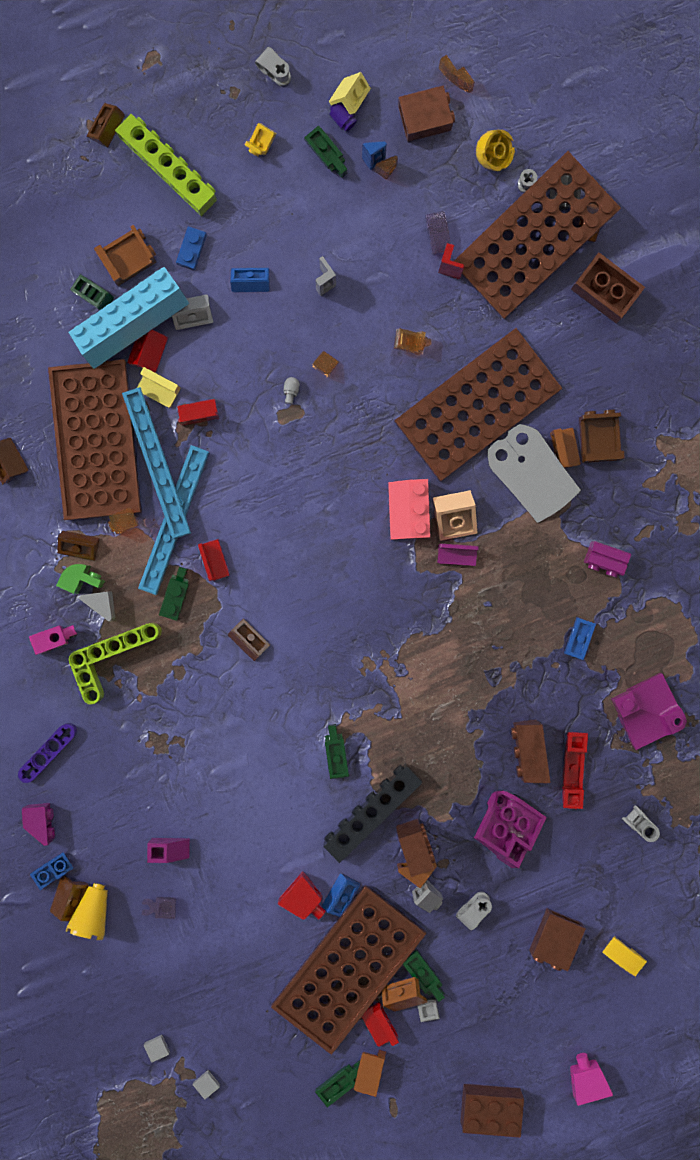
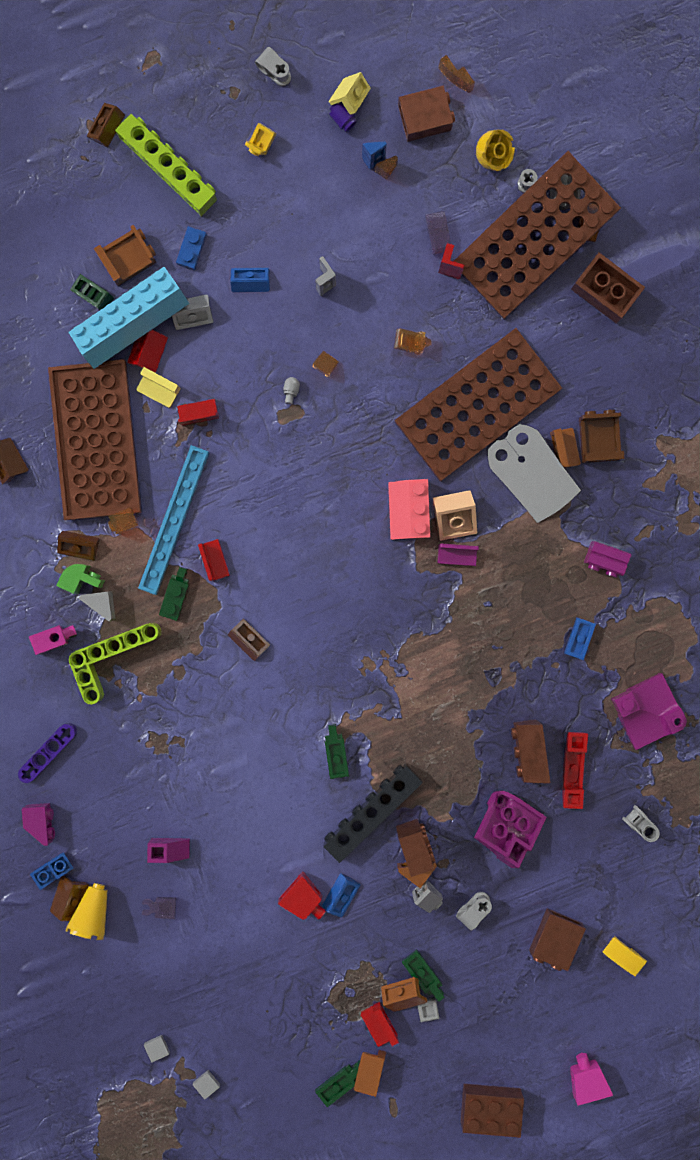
dark azure tile [122,387,191,539] -> none
copper piece [271,885,426,1055] -> none
dark green hinge [304,126,348,178] -> none

